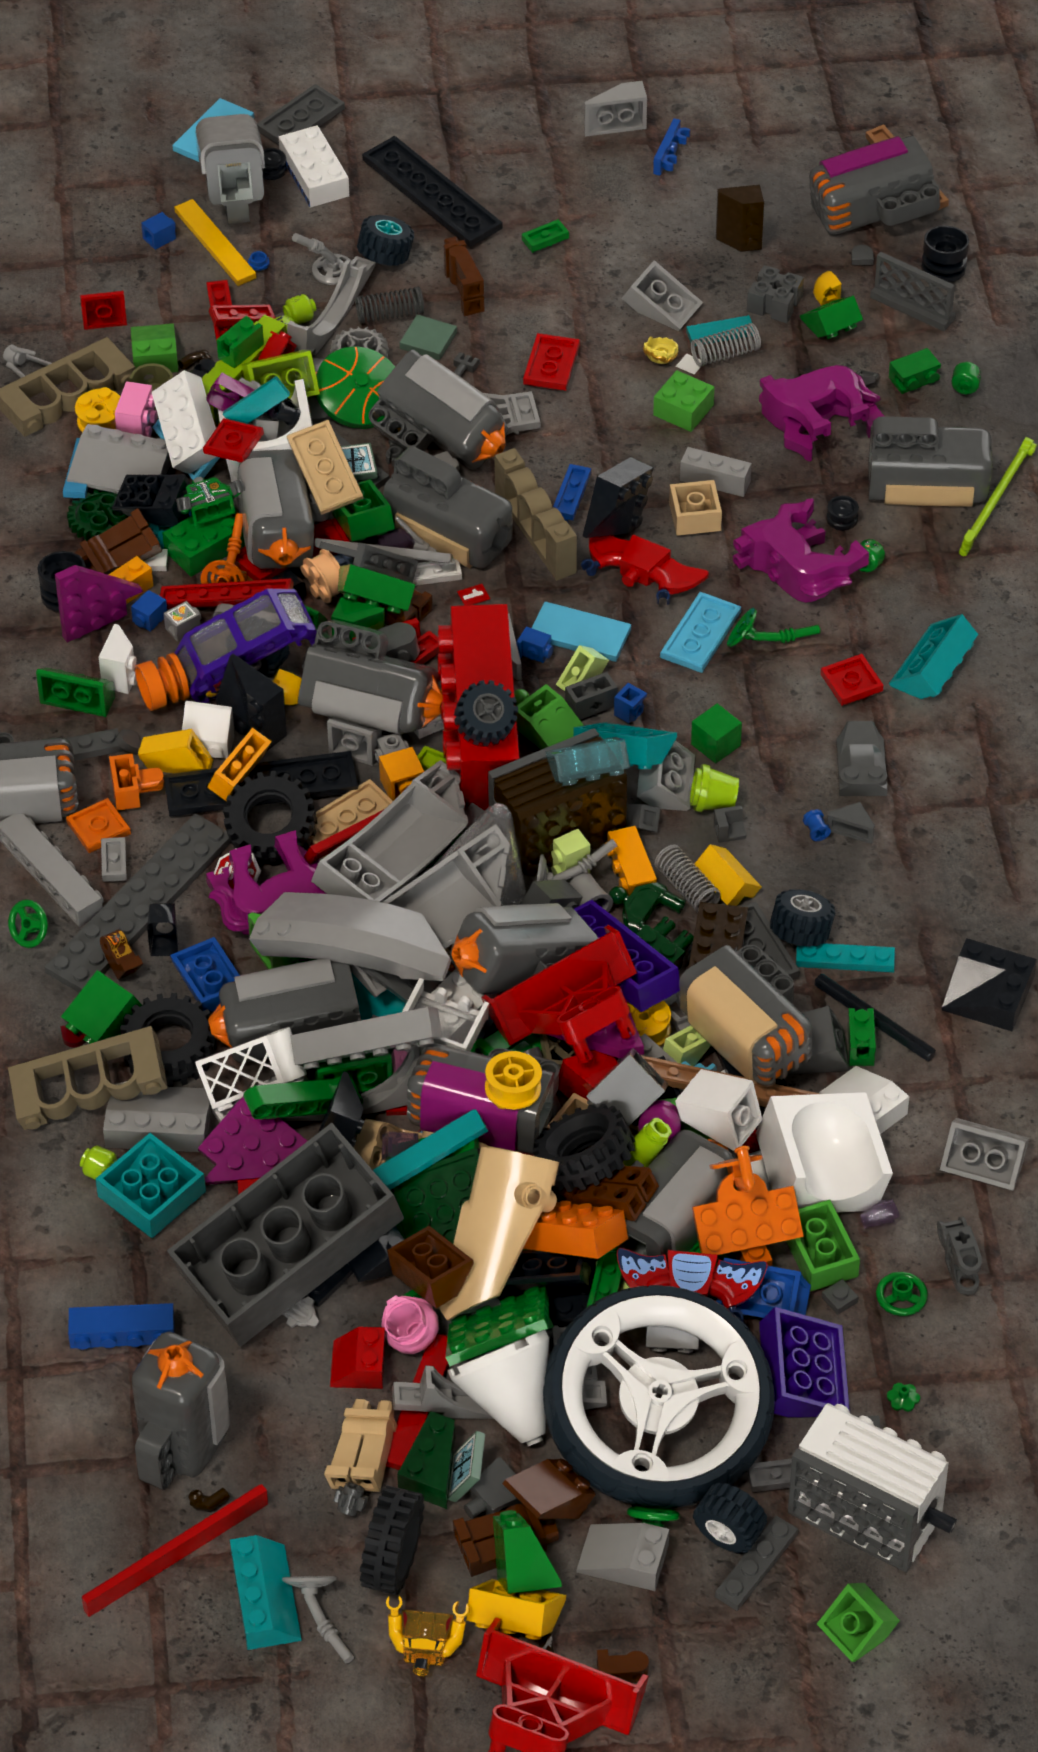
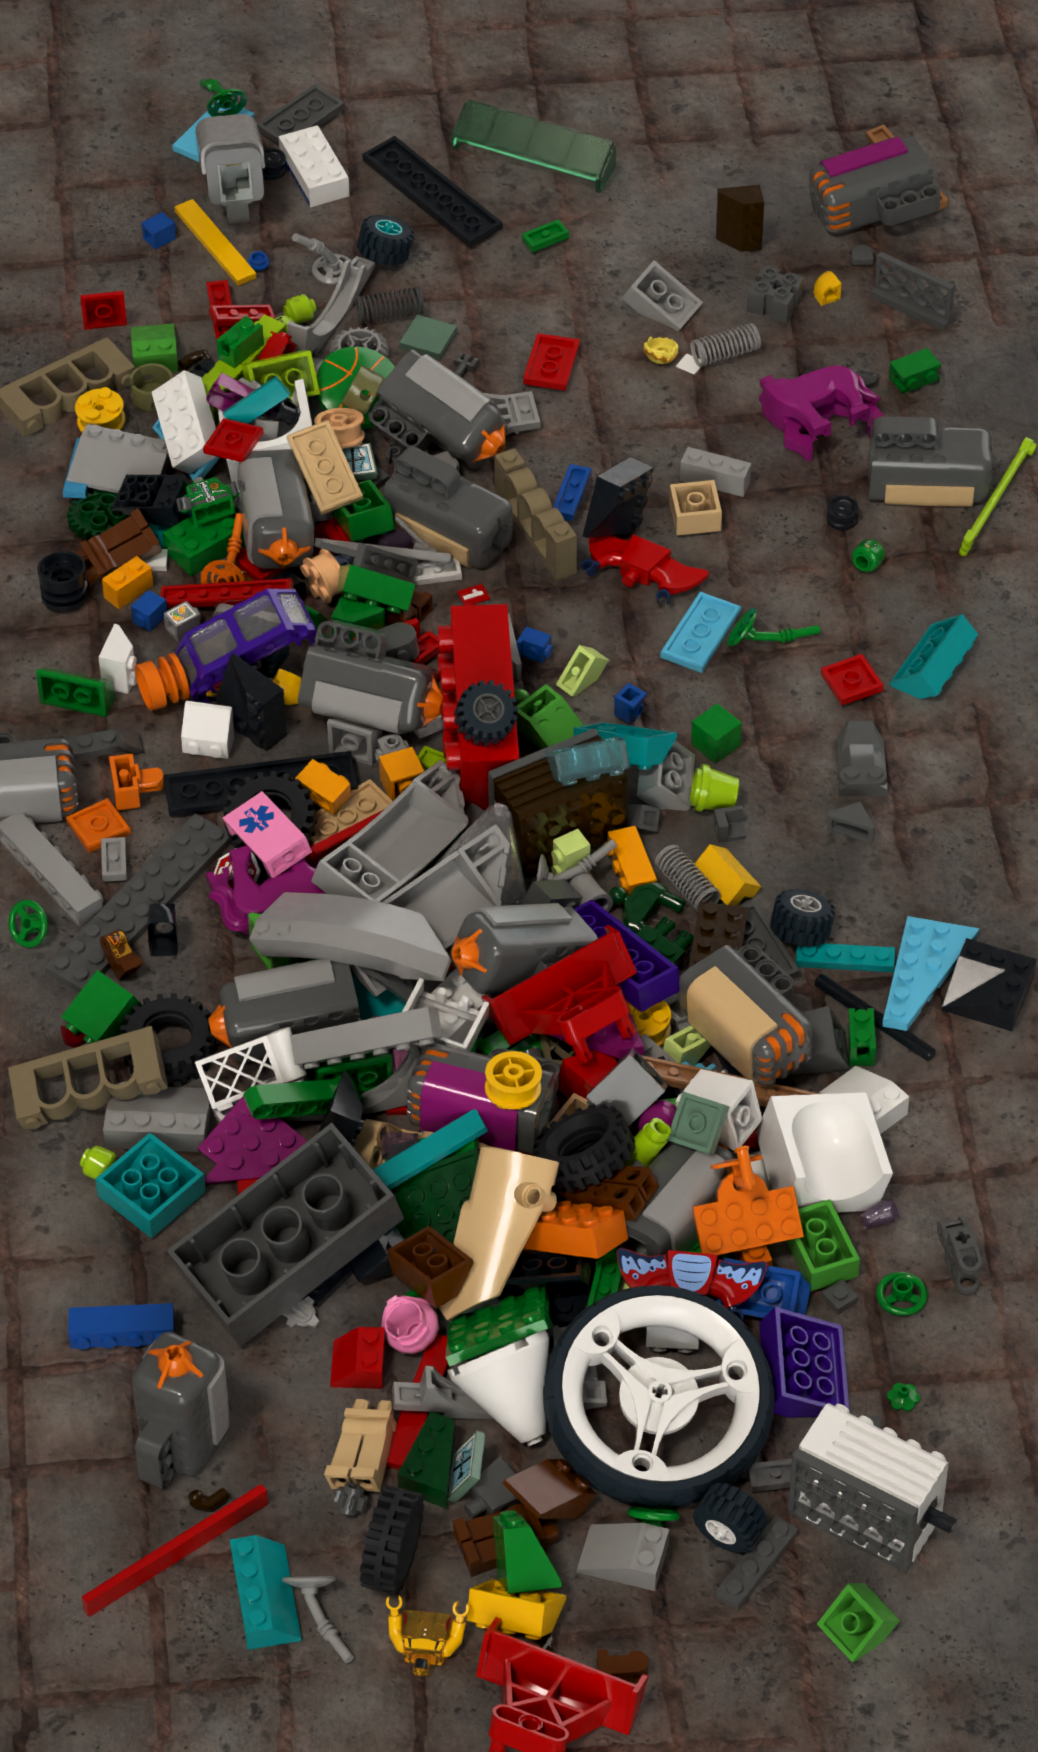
light grey plant [3,344,52,378] -> none
magenta wing [55,565,143,643] -> none
bright pink brick [115,381,157,437] -> none
yellow slope [138,729,214,774] -> none
blue slope [170,937,240,1012] -> none
light orange brick [207,728,272,801] -> none
reddish brown hips [444,237,485,316] -> none
medium azure tile [532,602,631,662] -> none
dark grey brick [565,672,618,720] -> none
light grey slope [584,81,647,137] -> none
blue plate [653,118,690,176] -> none
bright green brick [653,370,715,432] -> none
teal tile [686,315,755,346] -> none
magenta piece [733,498,869,603] -> none
green slope [799,295,863,339] -> none
blue bush [803,809,831,841] -> none
black wheel [921,225,969,282] -> none
light grey slope [940,1118,1030,1190] -> none
green head [951,362,981,395] -> none
none -> green dish [200,79,247,117]
none -> bright pink panel [223,792,312,878]
none -> light orange brick [295,759,351,815]
none -> light nougat wheel [314,408,365,449]
none -> olive piece [341,365,384,416]
none -> clear green piece [452,99,616,193]
none -> sand green tile [668,1092,730,1156]
none -> medium azure wing [882,916,980,1031]

